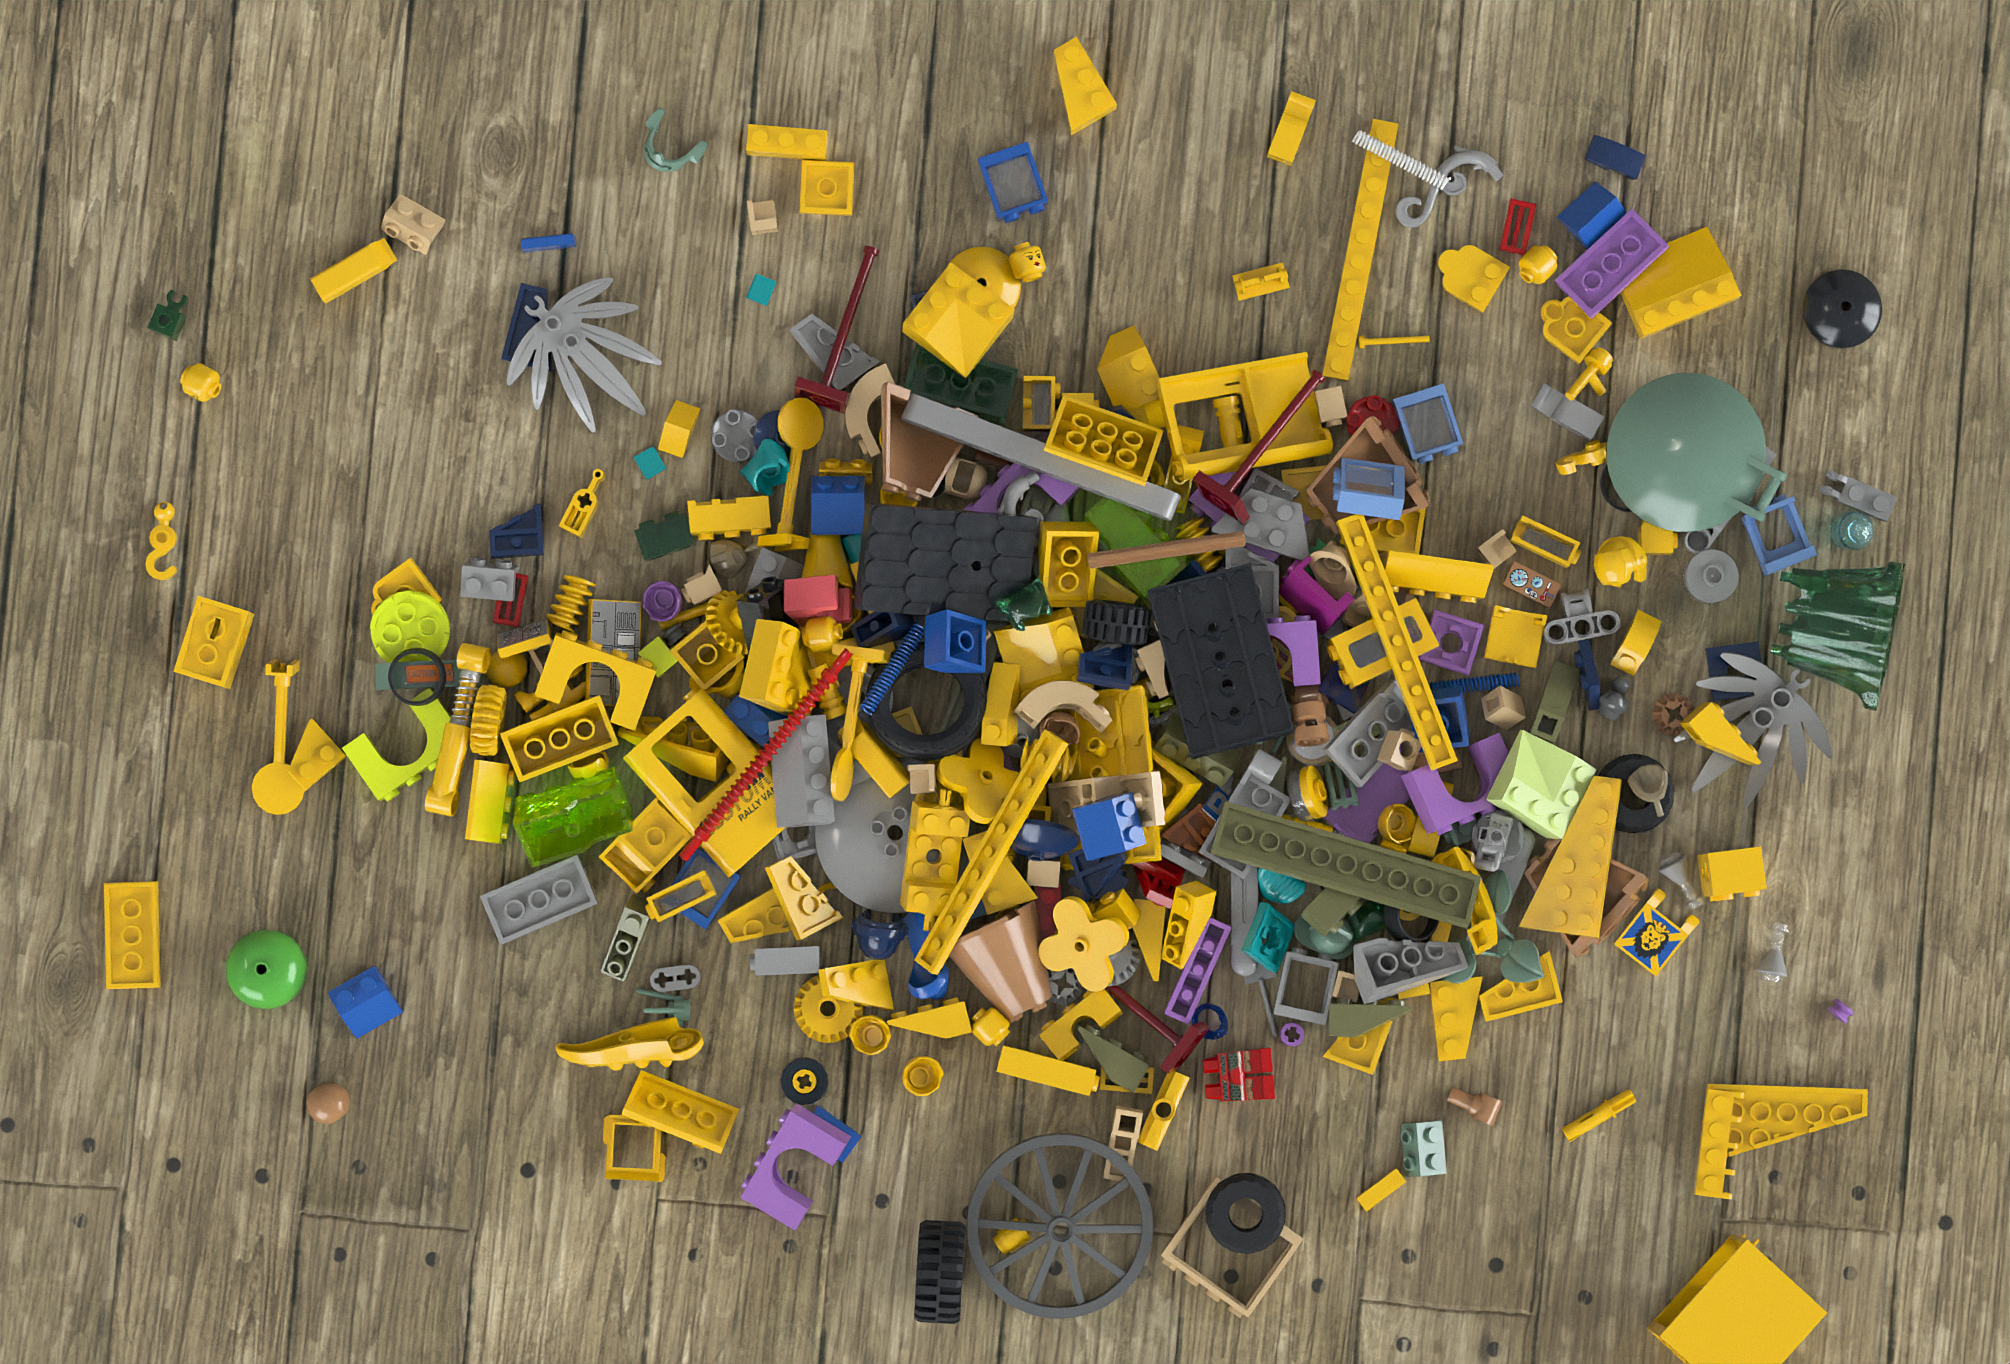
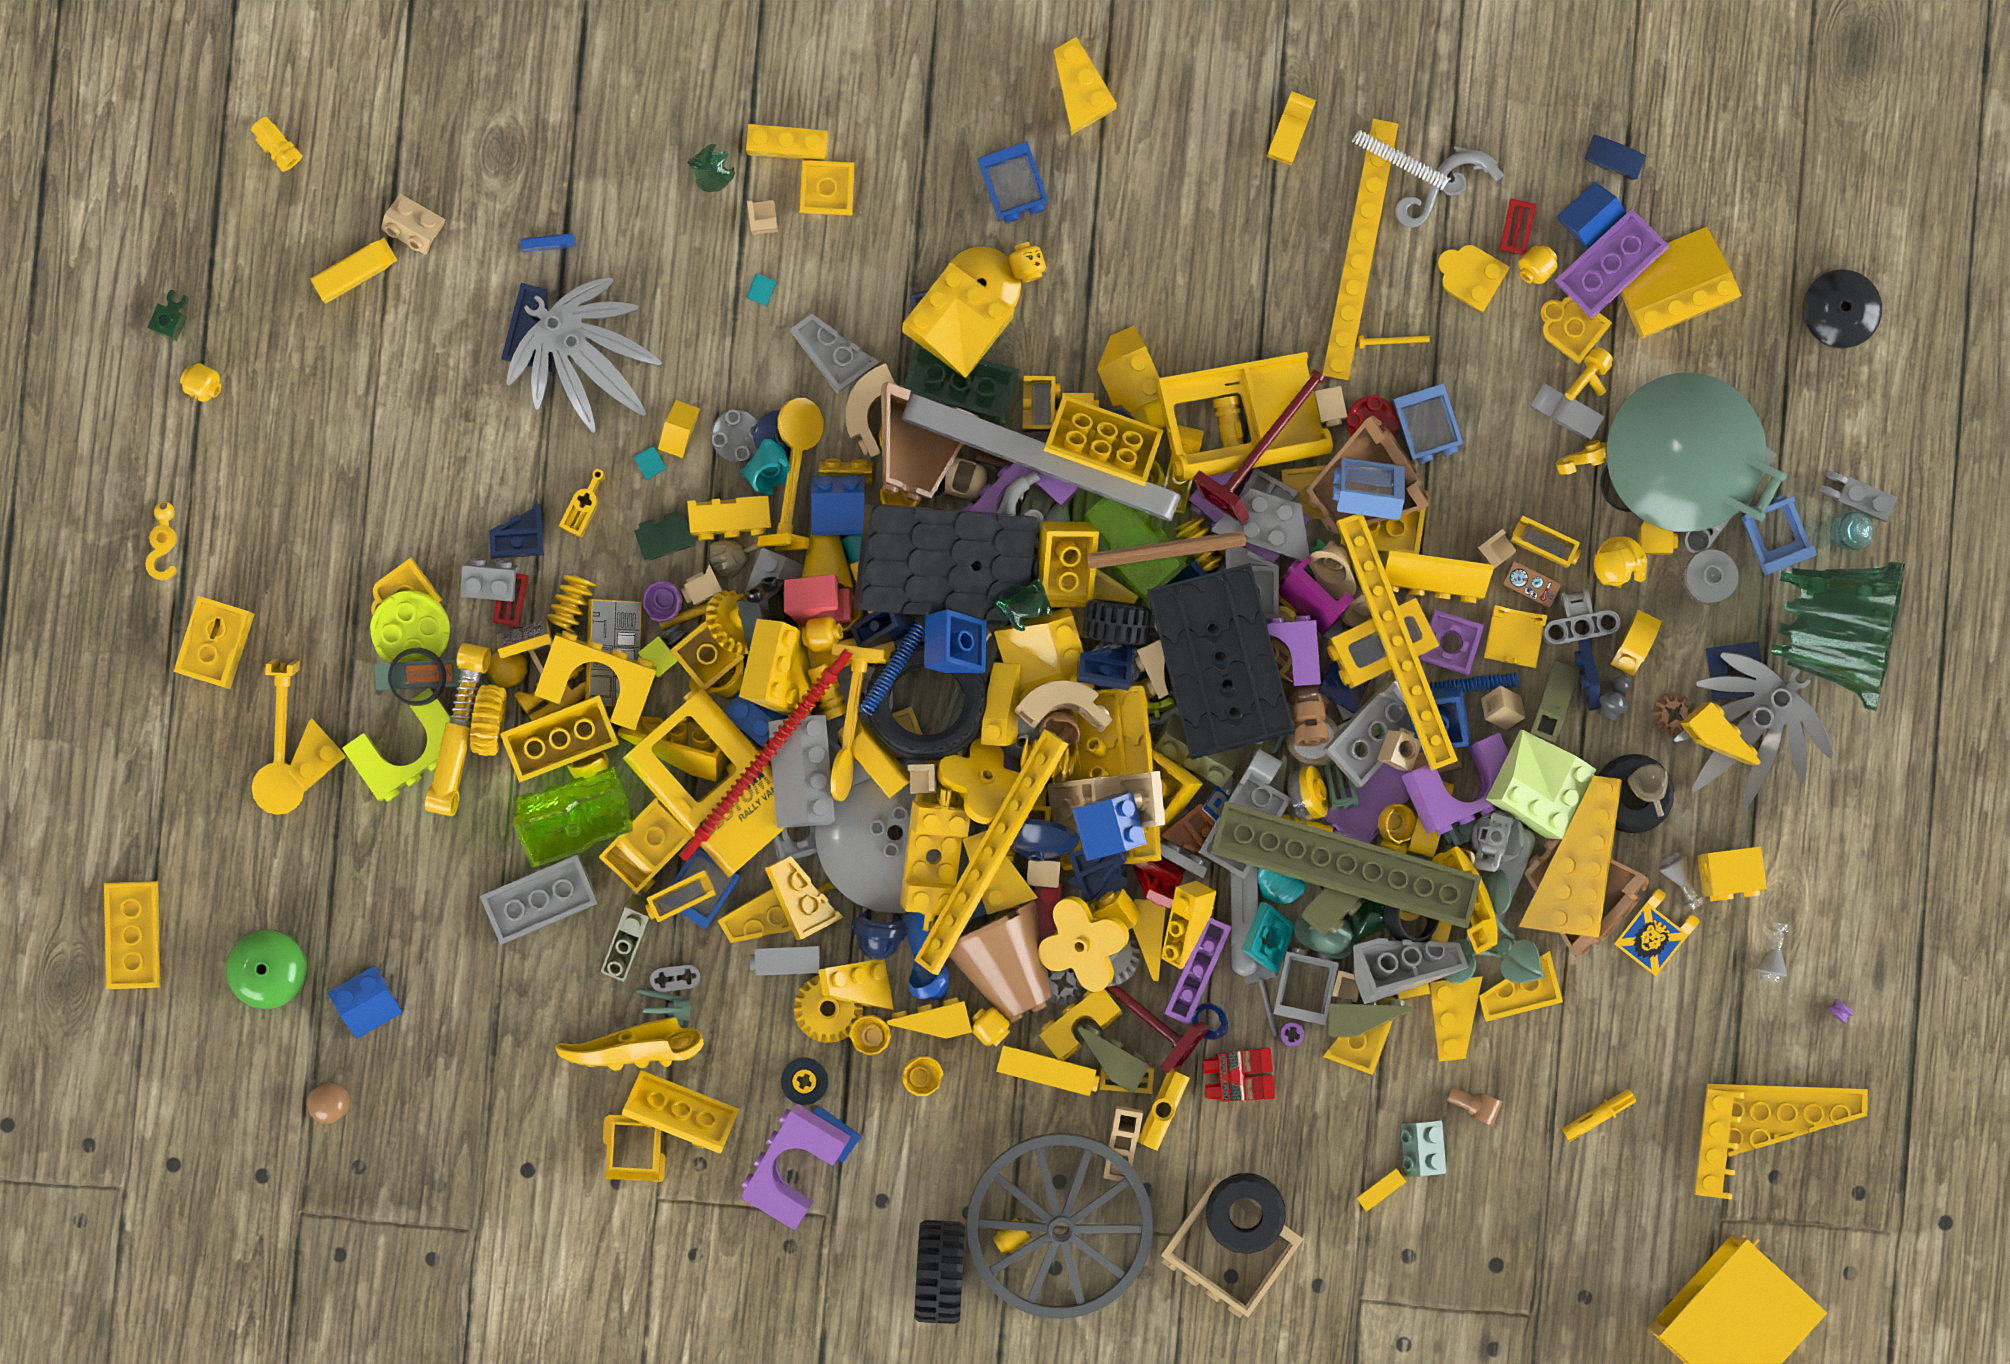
yellow slope [465,760,515,844] -> none
sand green helmet [643,107,708,172] -> none
dark red tile [795,246,879,414] -> none
yellow hinge [1232,262,1290,301] -> none
none -> yellow axle [251,117,302,172]
none -> clear green hair [687,144,735,192]

